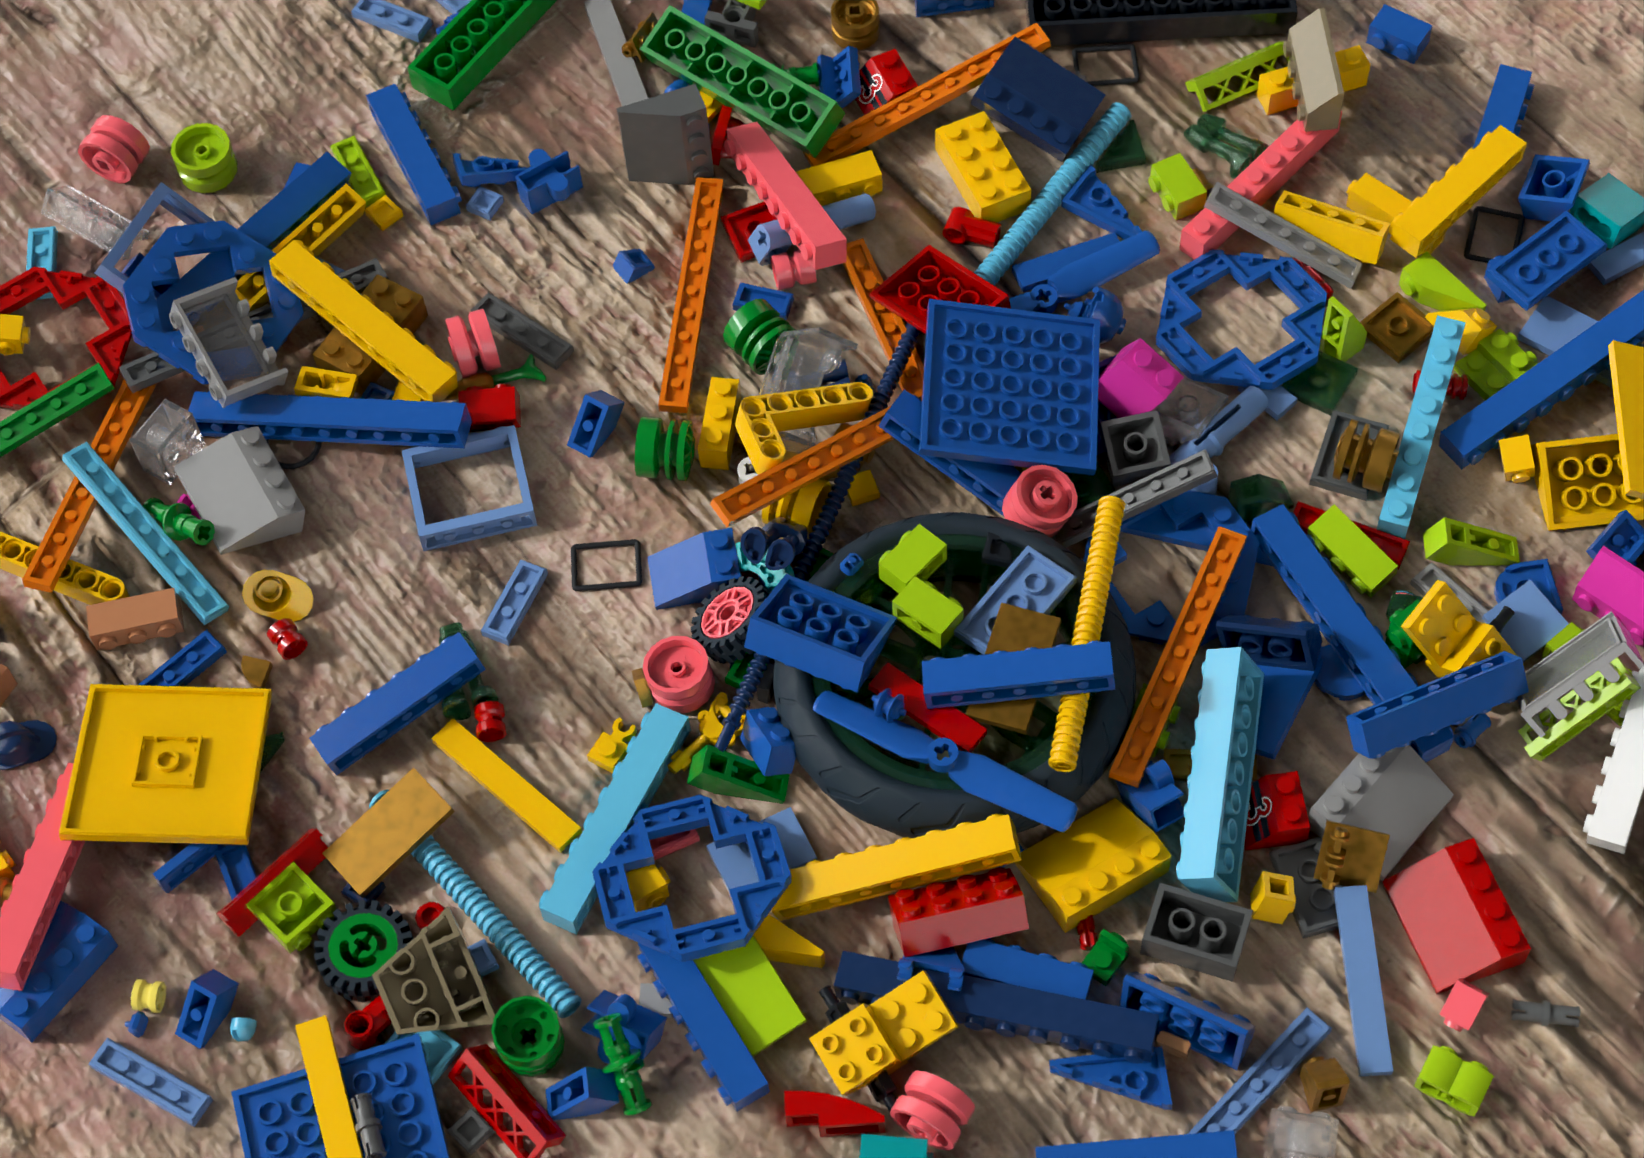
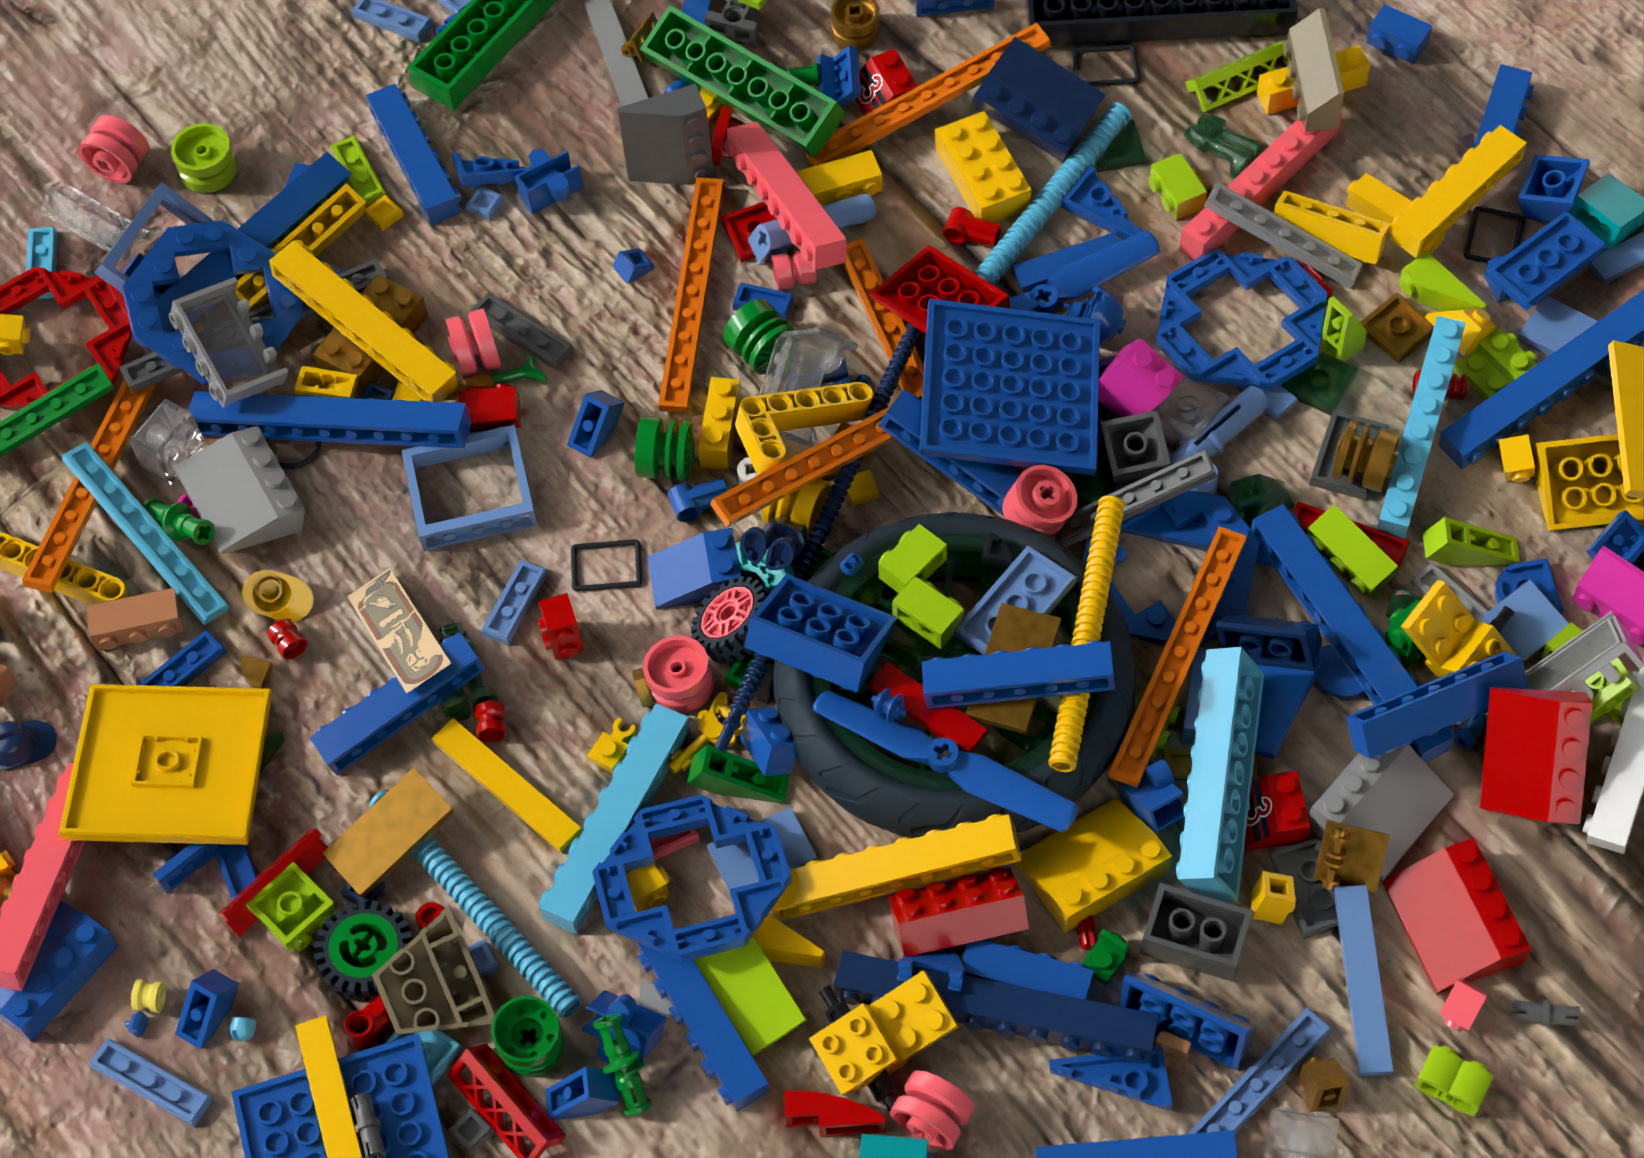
none -> sticker [347,568,451,693]
none -> red brick [537,593,584,660]
none -> blue piece [668,478,727,522]
none -> medium blue tile [1181,648,1206,743]
none -> red slope [1479,687,1593,824]

